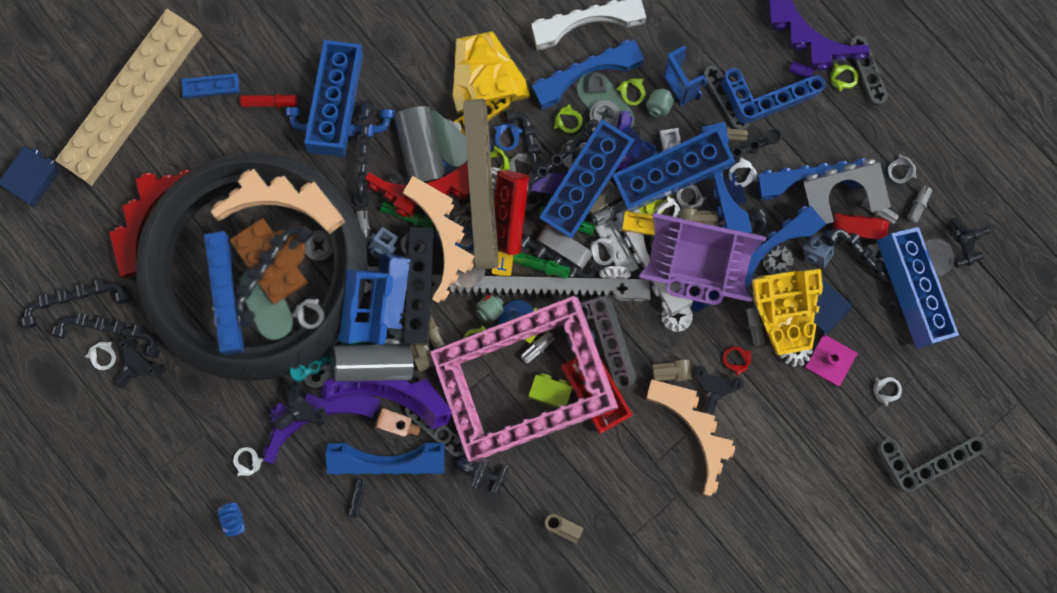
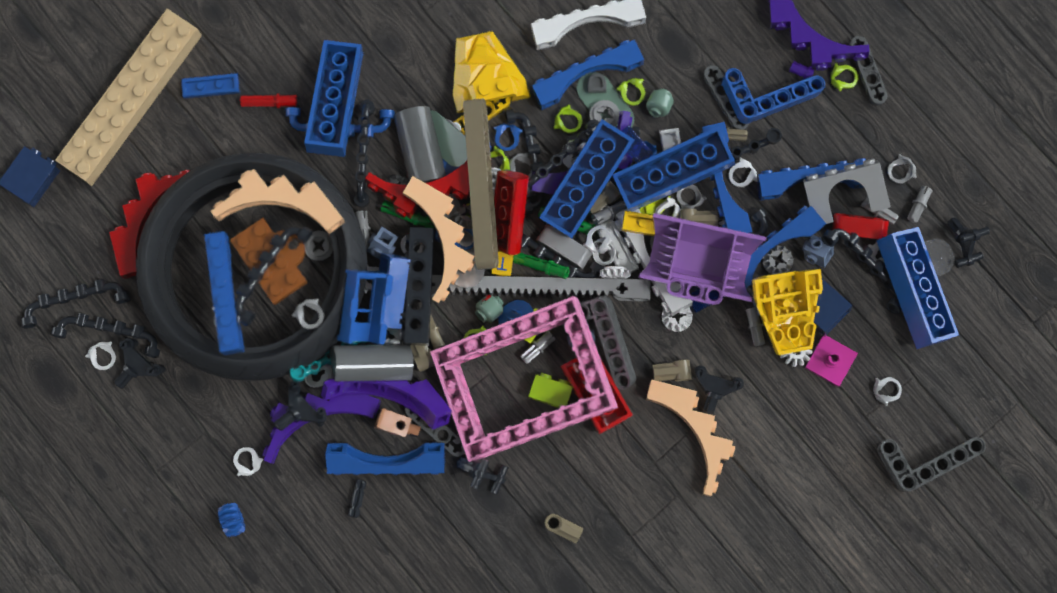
sand green sticker [240,269,293,339] -> none
blue piece [662,45,707,106] -> none
clear blue plate [723,172,747,205] -> none
red piece [723,346,751,376] -> none
none -> white piece [583,225,612,254]

